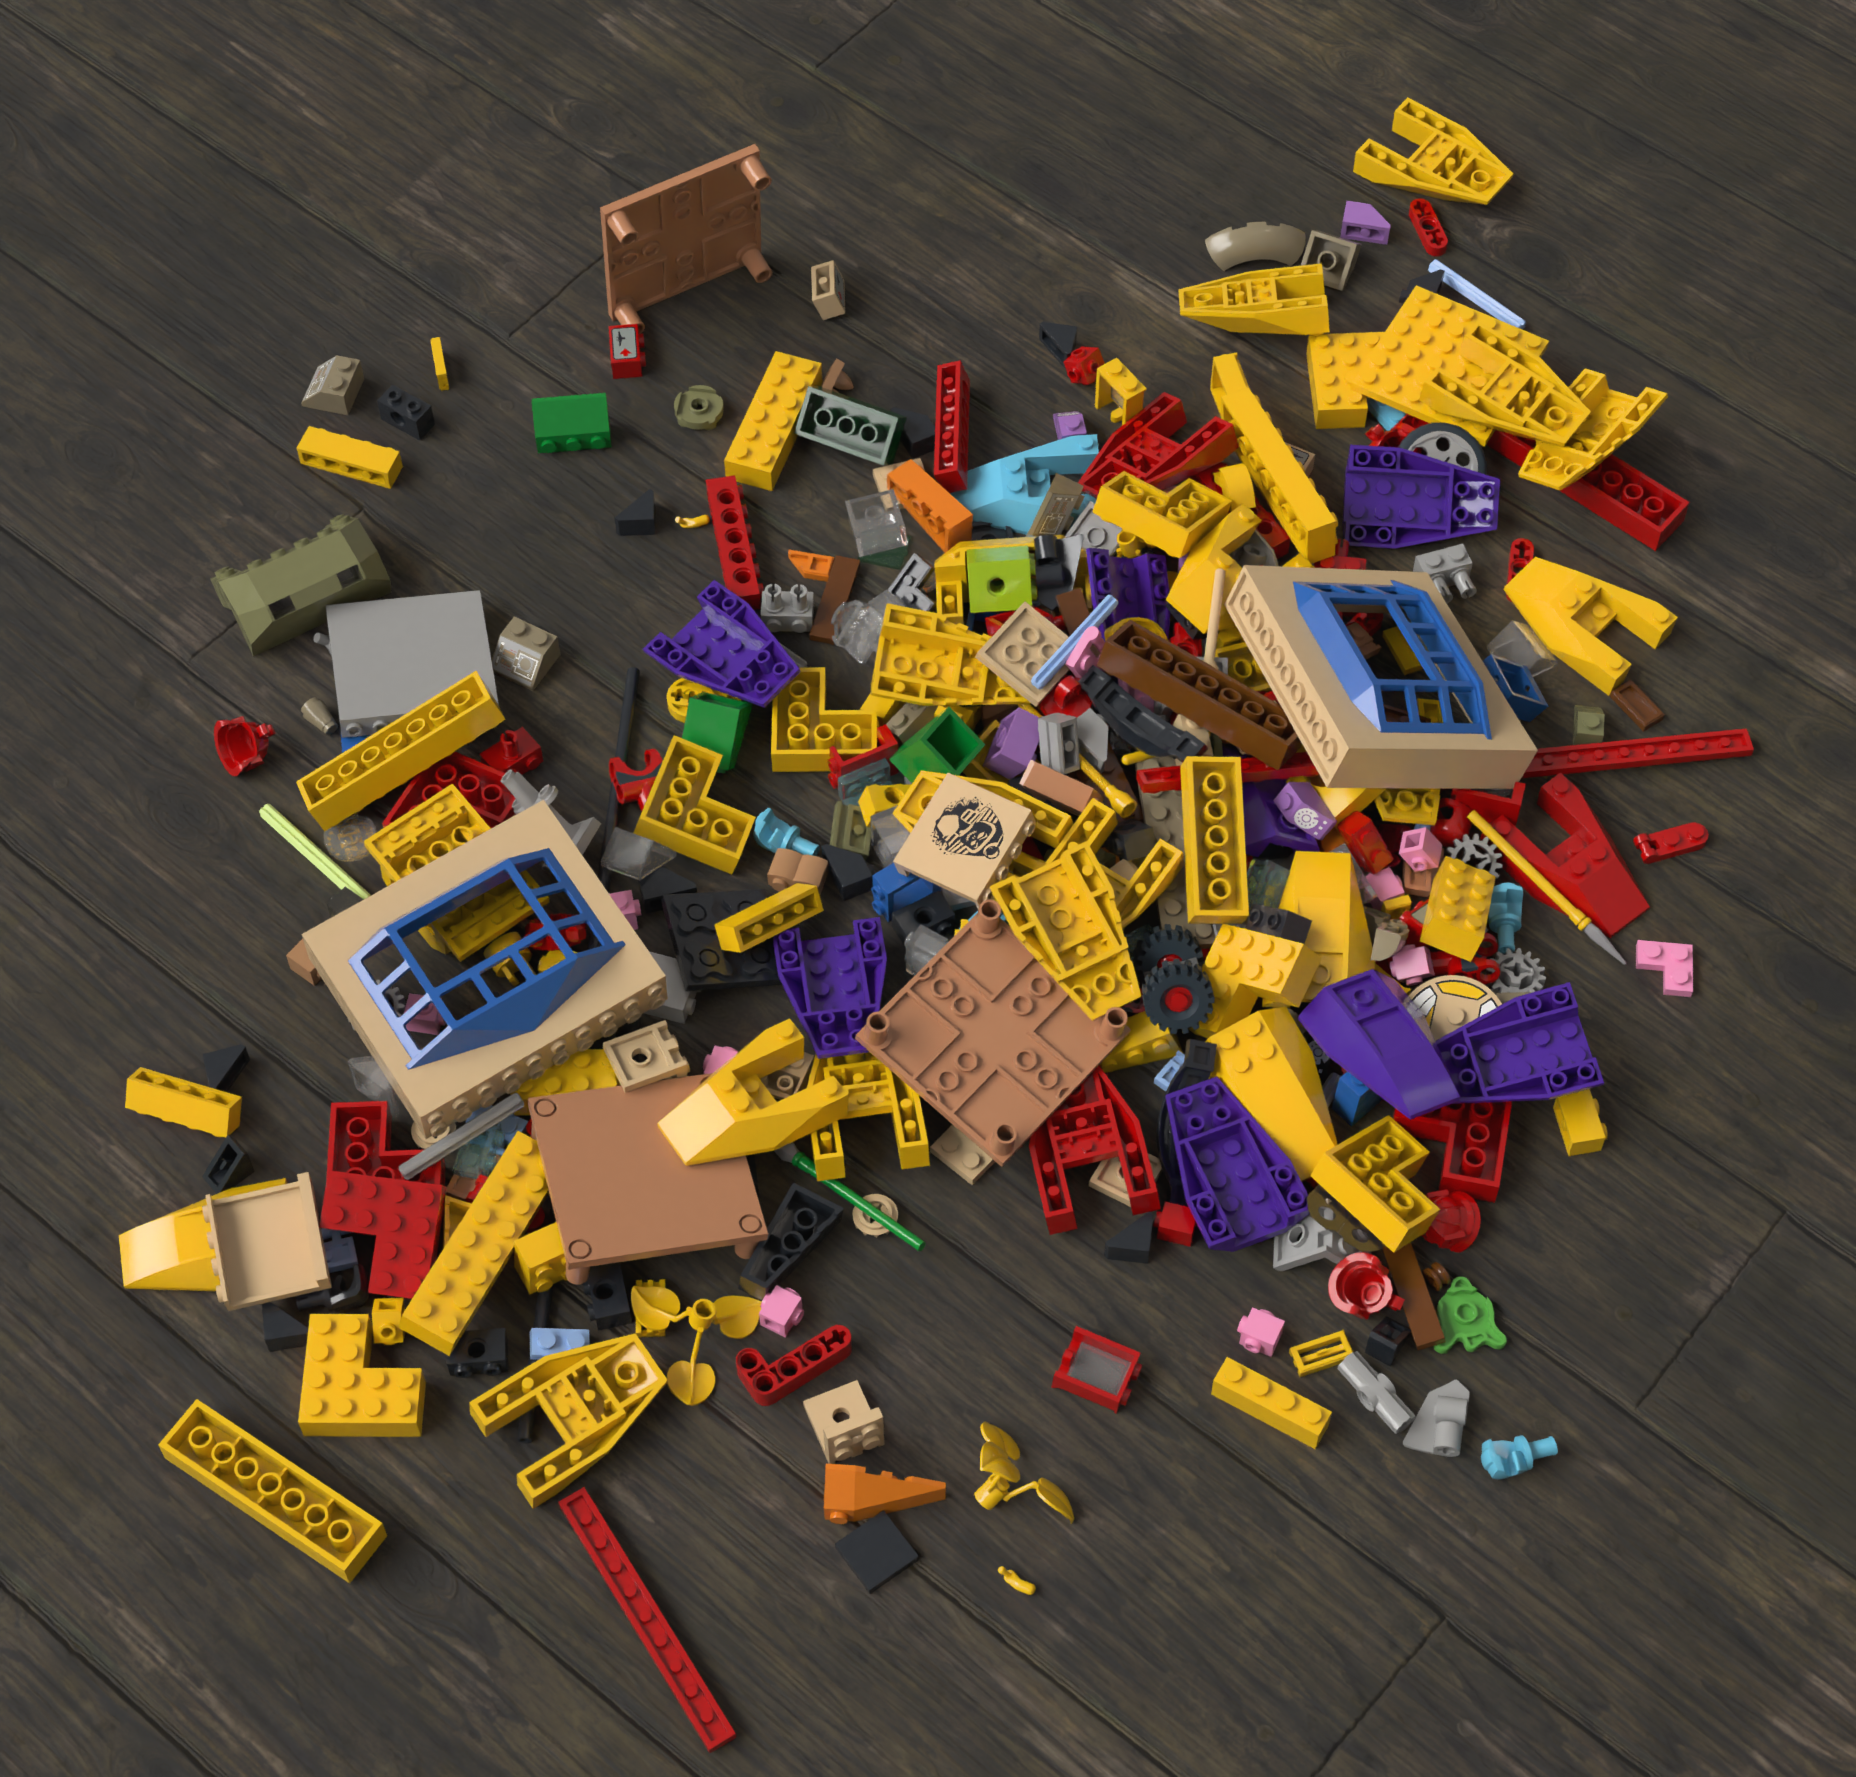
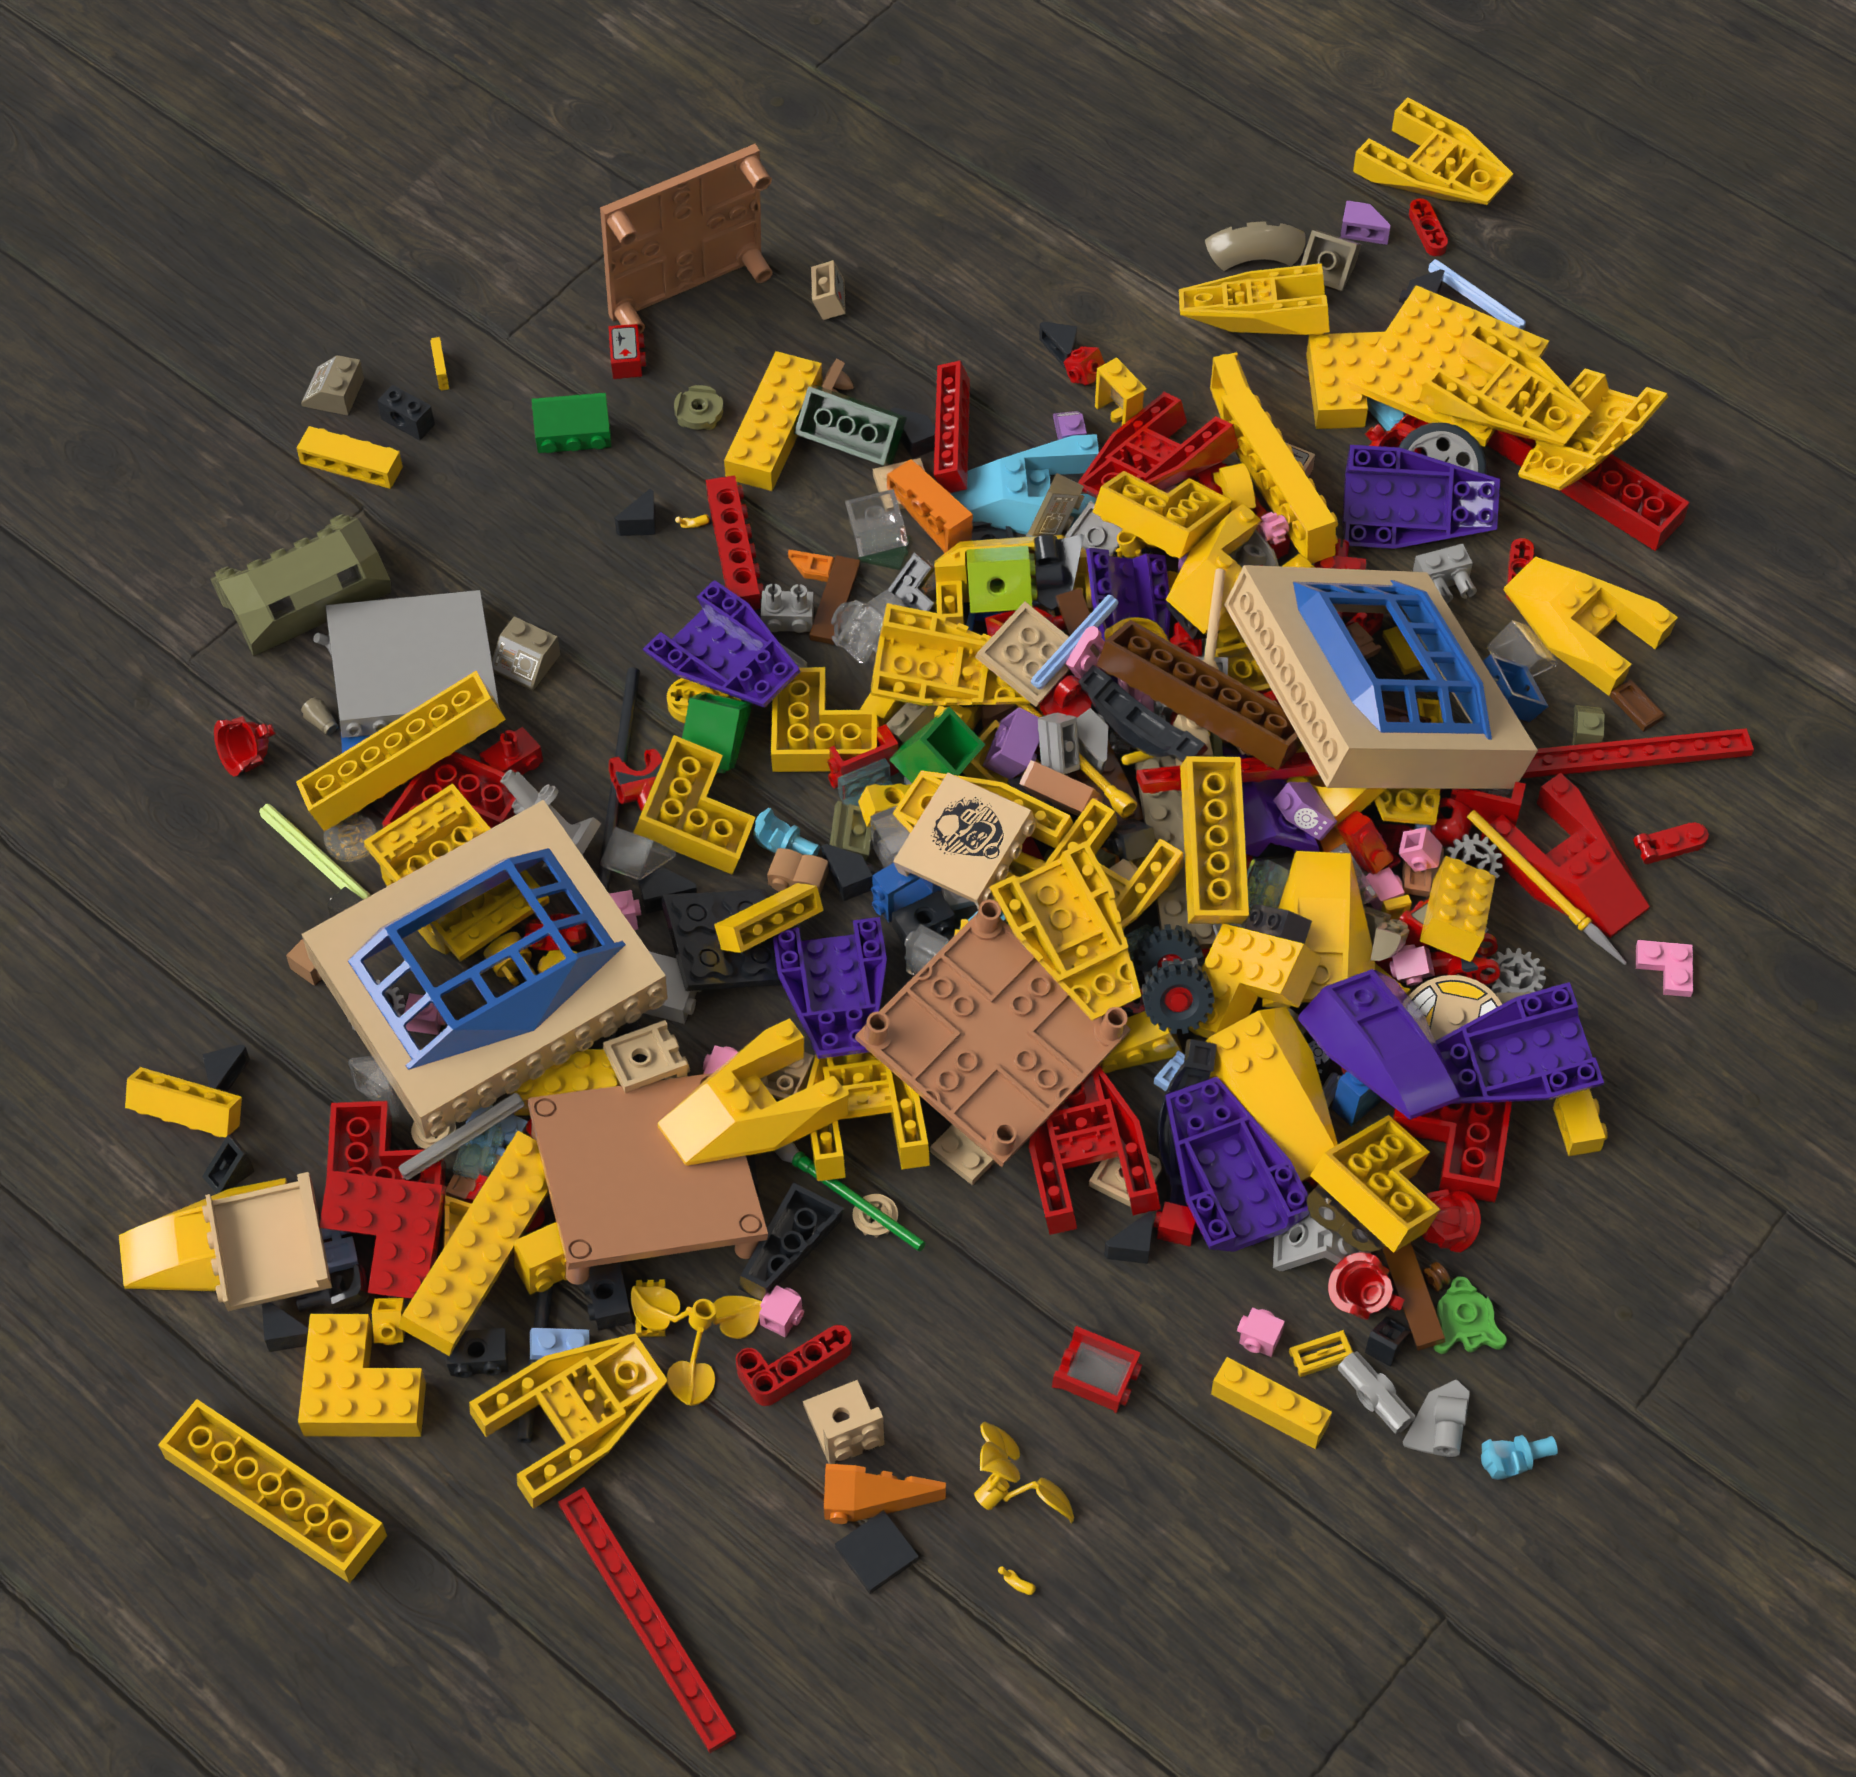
medium azure piece [1487,883,1523,954] -> none
none -> bright pink gear [1258,512,1289,545]

